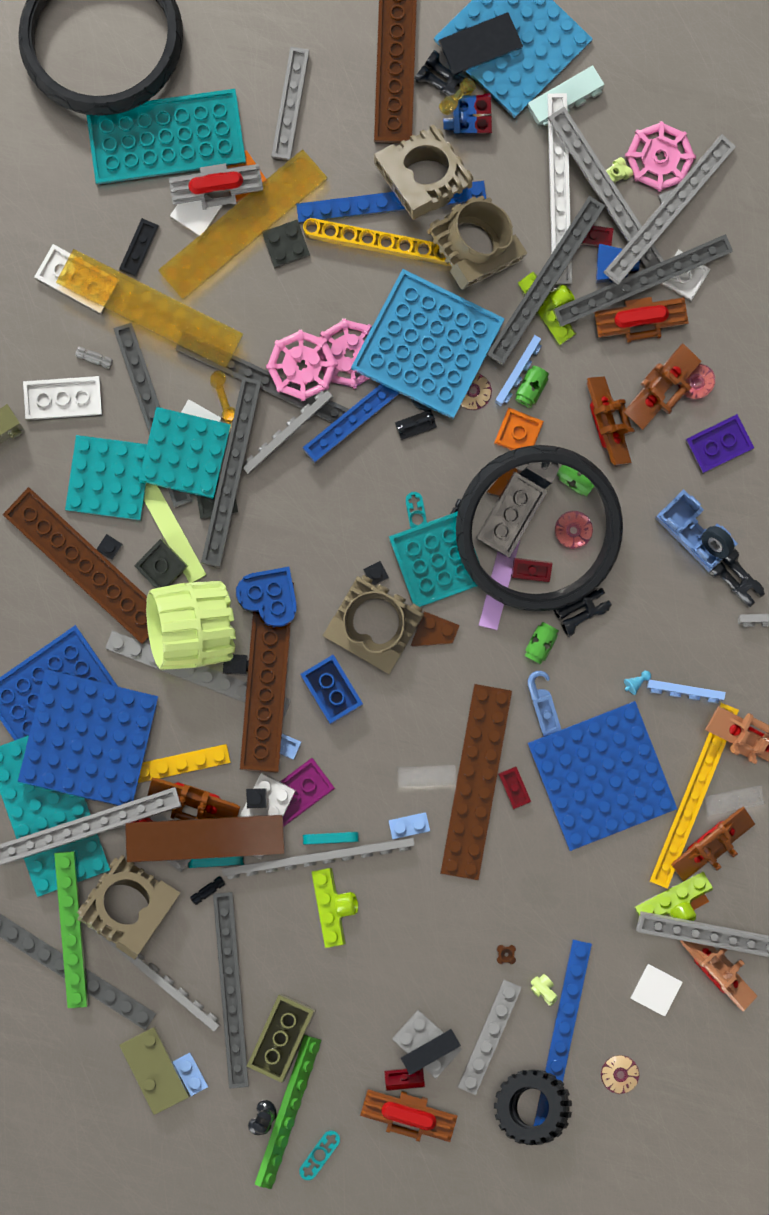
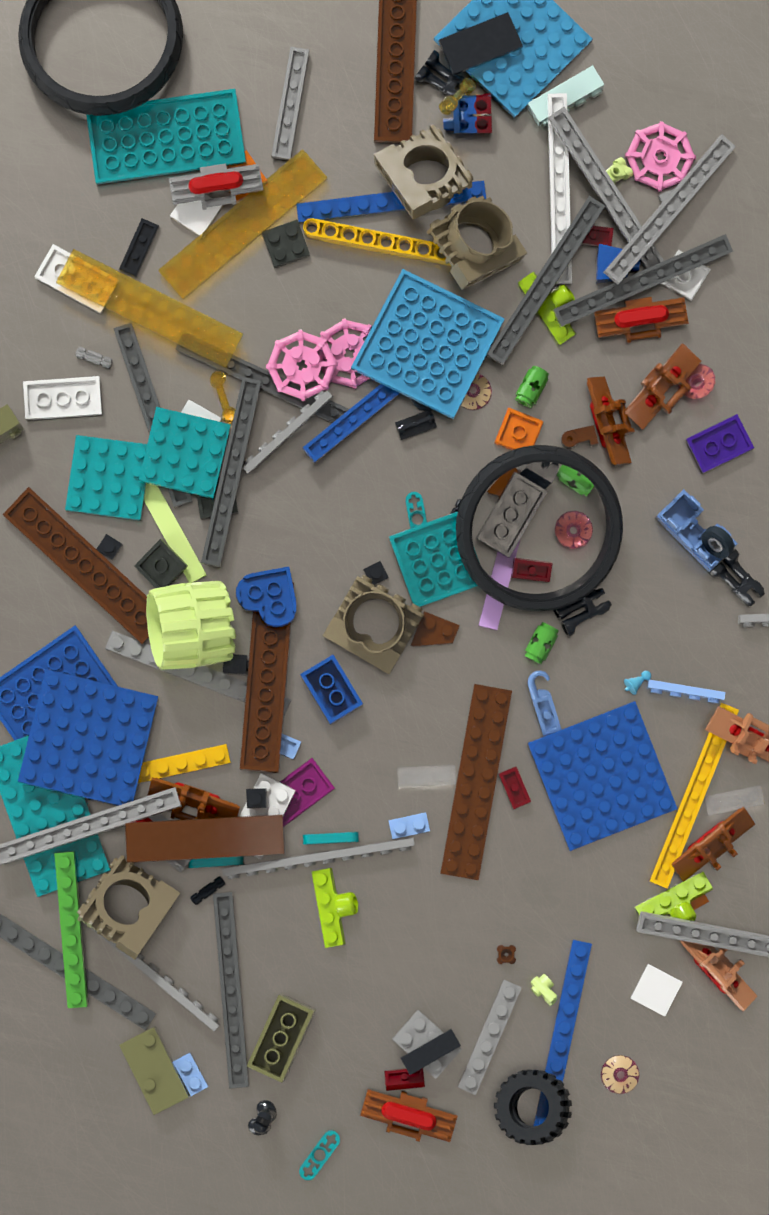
bright green plate [255,1035,321,1189] -> none
light blue plate [495,335,542,406] -> none
none -> reddish brown leg [561,425,598,449]

